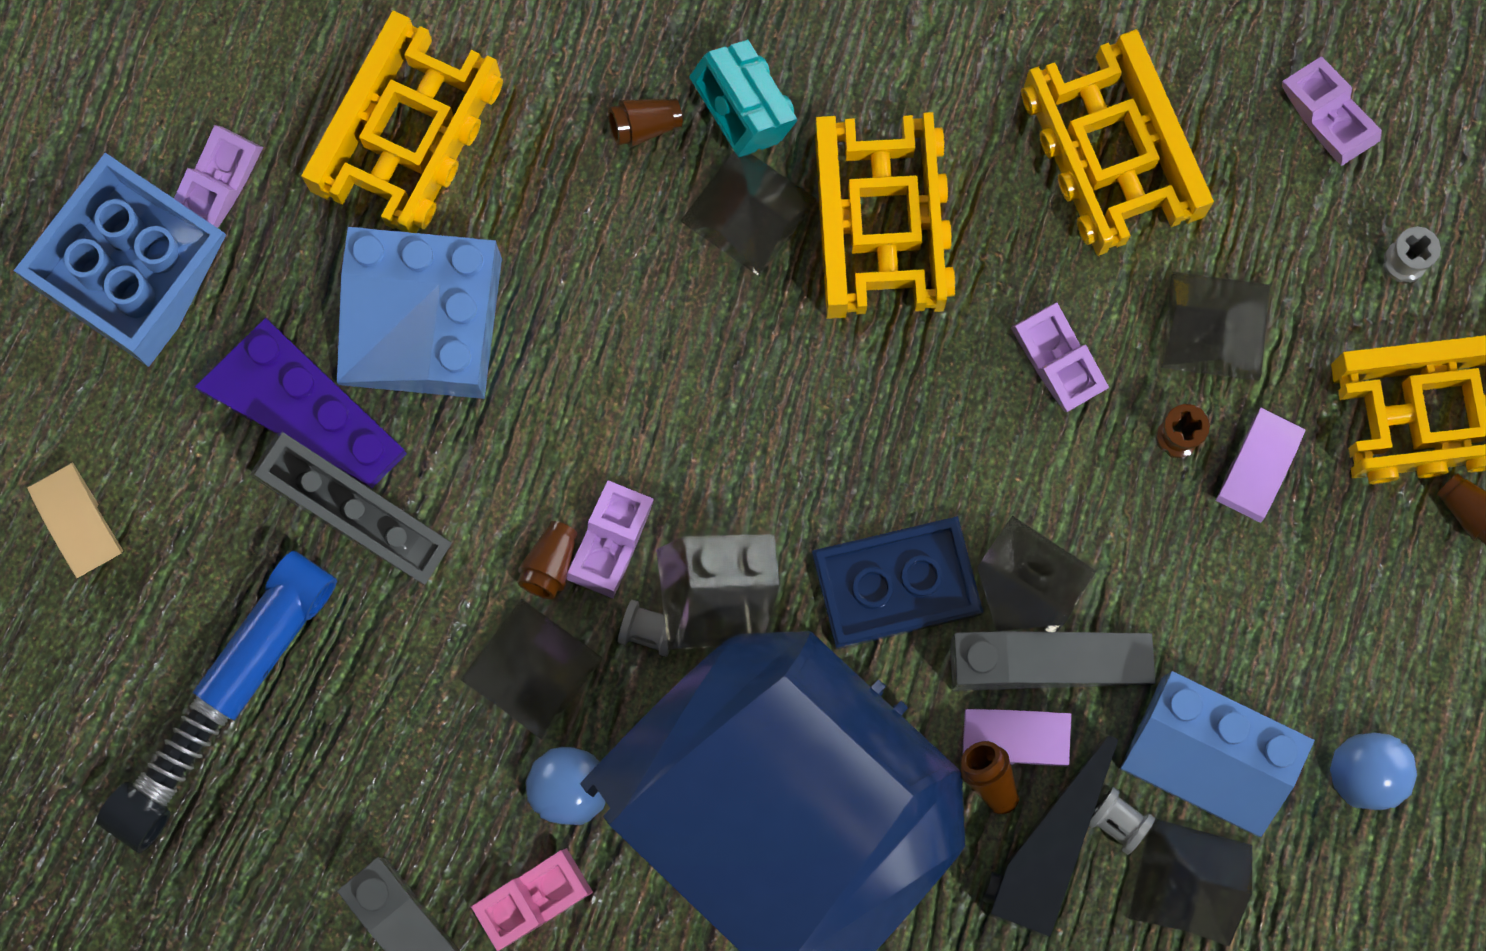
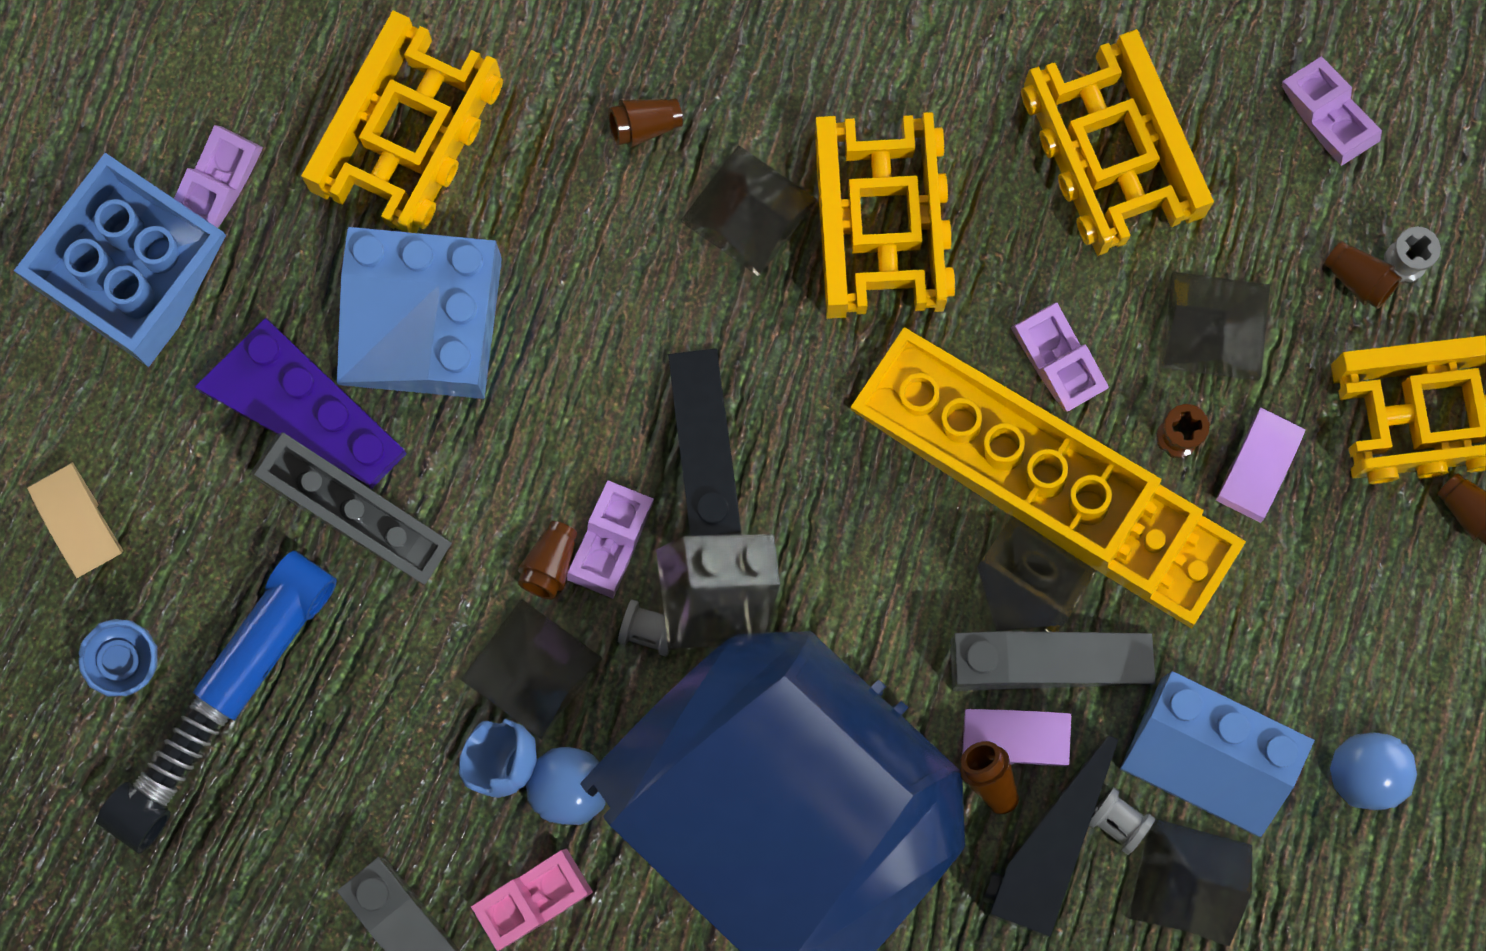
teal brick [689,40,798,158] -> none
dark blue tile [812,516,983,650] -> none
none -> medium blue hair [78,619,158,697]
none -> medium blue hair [459,719,537,798]
none -> black slope [668,348,742,548]
none -> yellow slope [851,327,1246,629]
none -> reddish brown cone [1324,241,1402,309]

